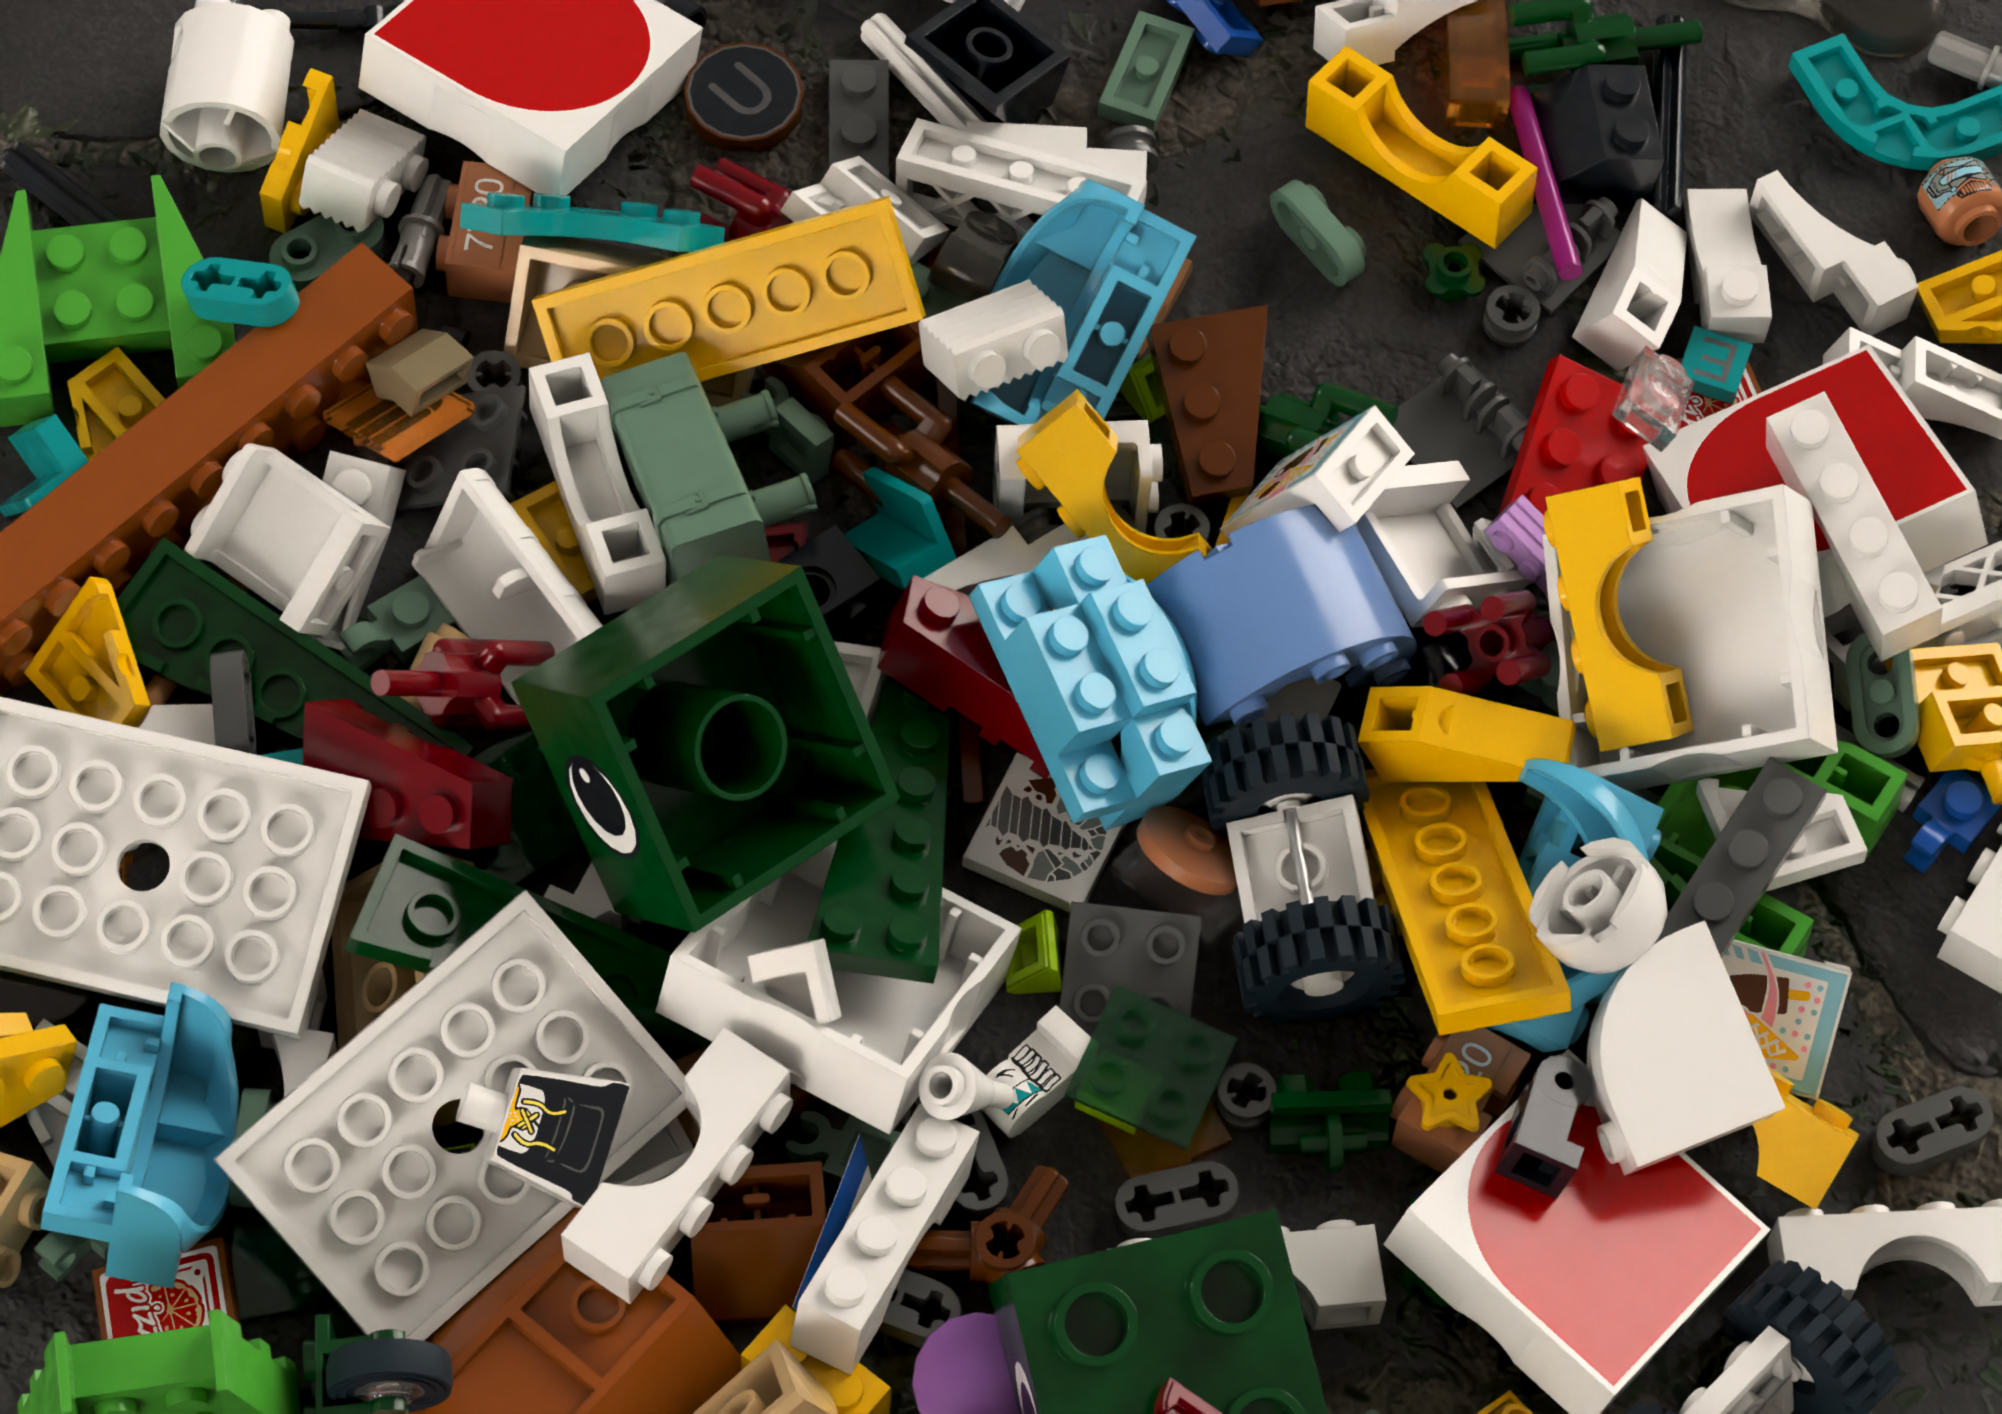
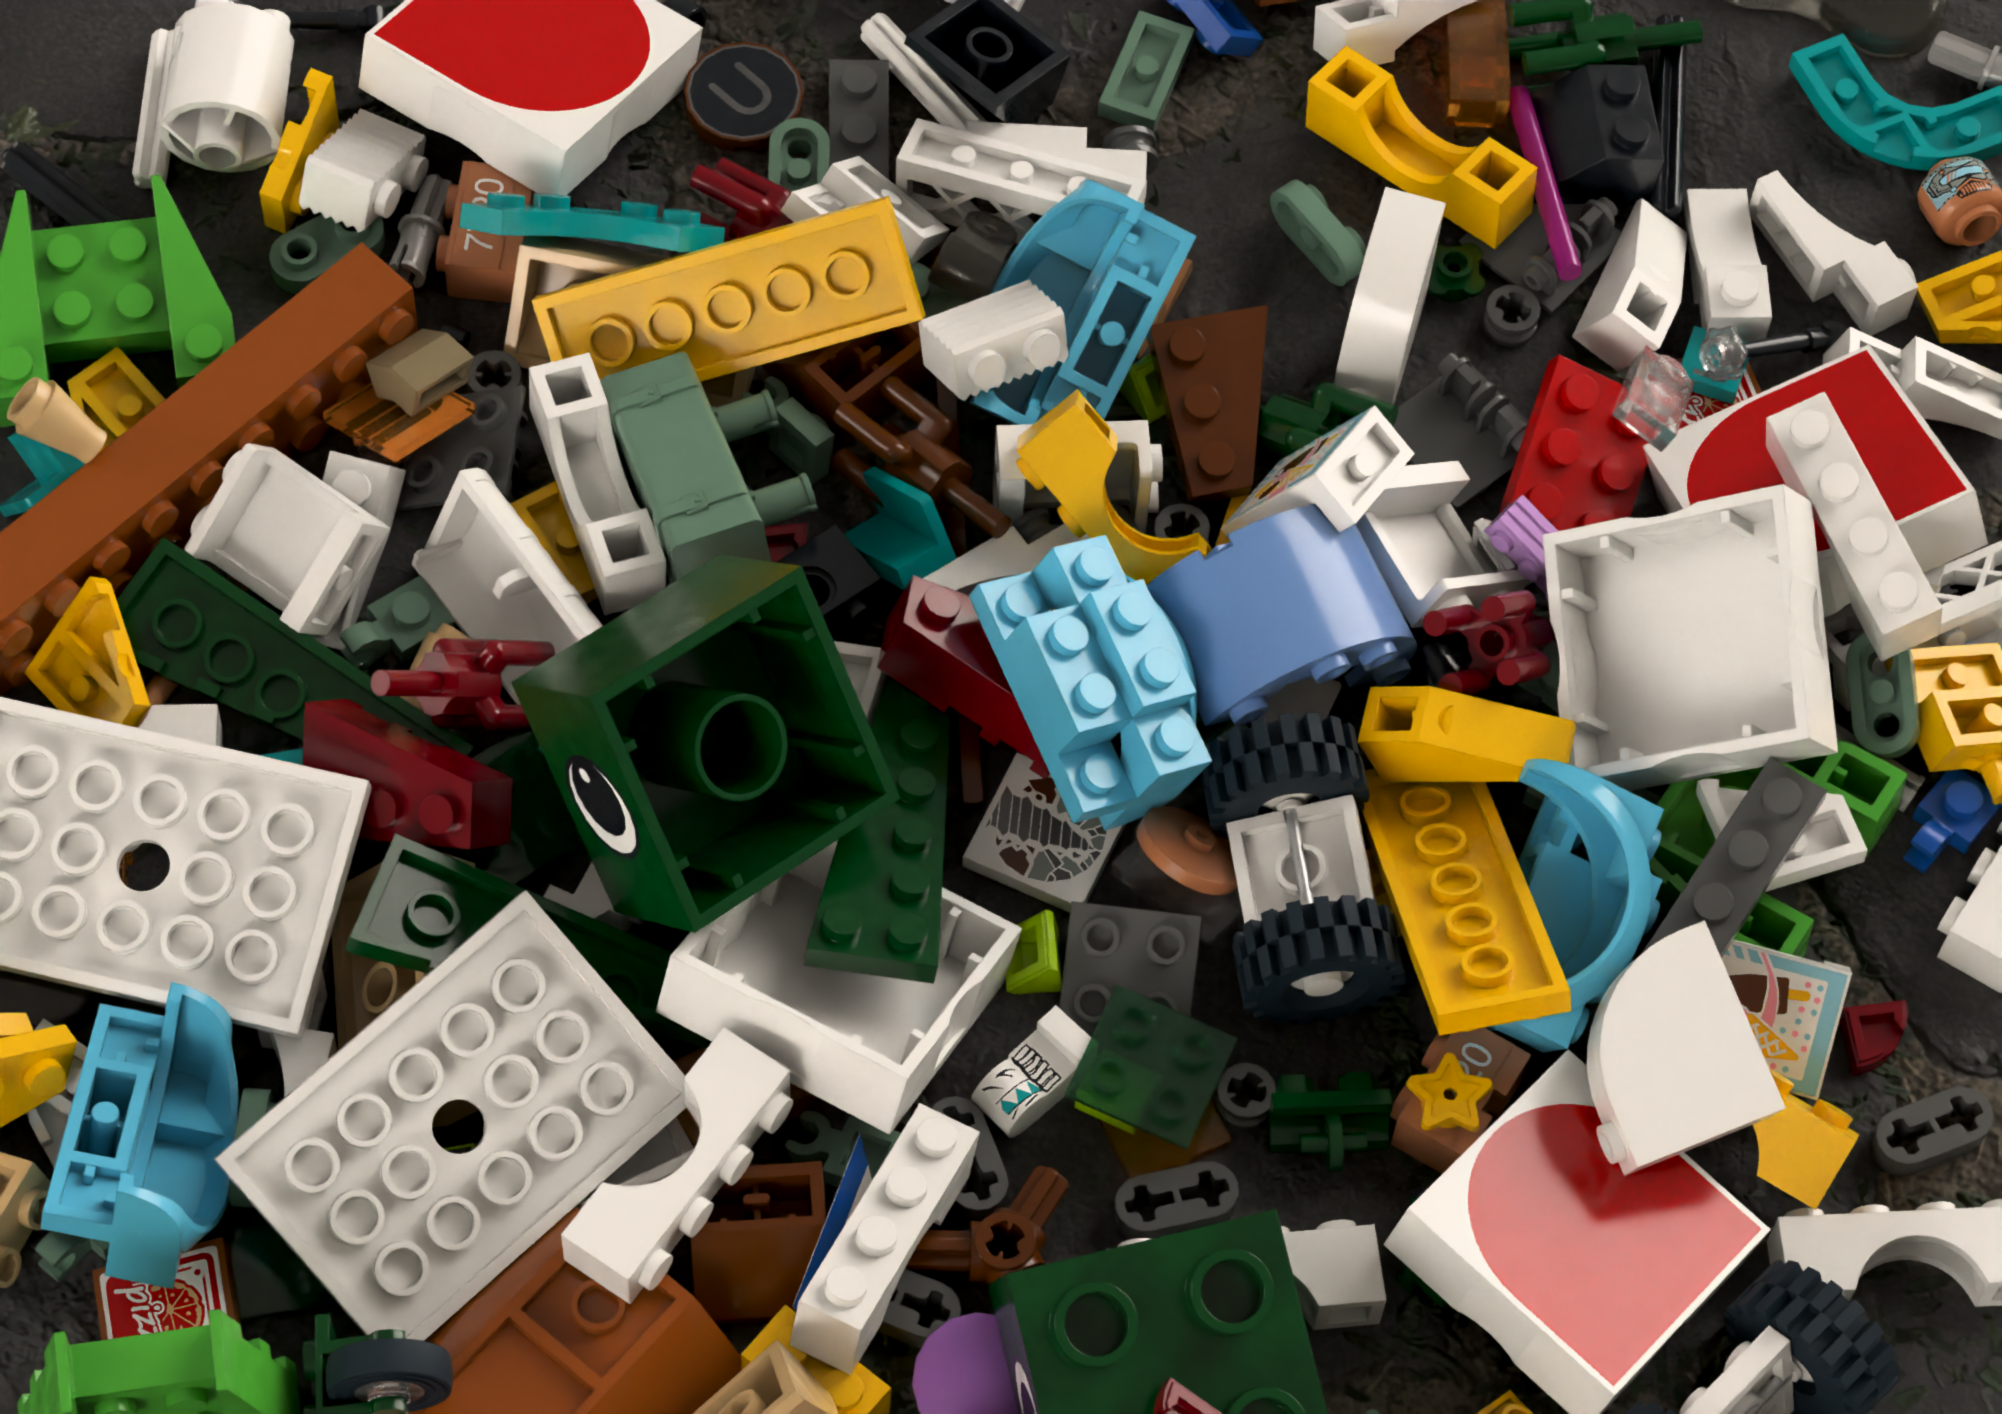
teal beam [181,257,300,327] -> none
dark grey beam [210,650,257,755] -> none
torso [456,1068,630,1209] -> none
white panel [747,938,842,1024] -> none
white cone [918,1052,1014,1120] -> none
leg [1495,1055,1592,1199] -> none
white cylinder [1529,837,1668,975] -> none
yellow arch [1544,477,1694,752] -> none
none -> tan cone [7,377,107,464]
none -> white axle [132,28,175,189]
none -> sand green plate [768,118,830,193]
none -> white brick [1334,187,1446,405]
none -> piece [1699,320,1846,381]
none -> dark red tile [1839,1000,1908,1076]

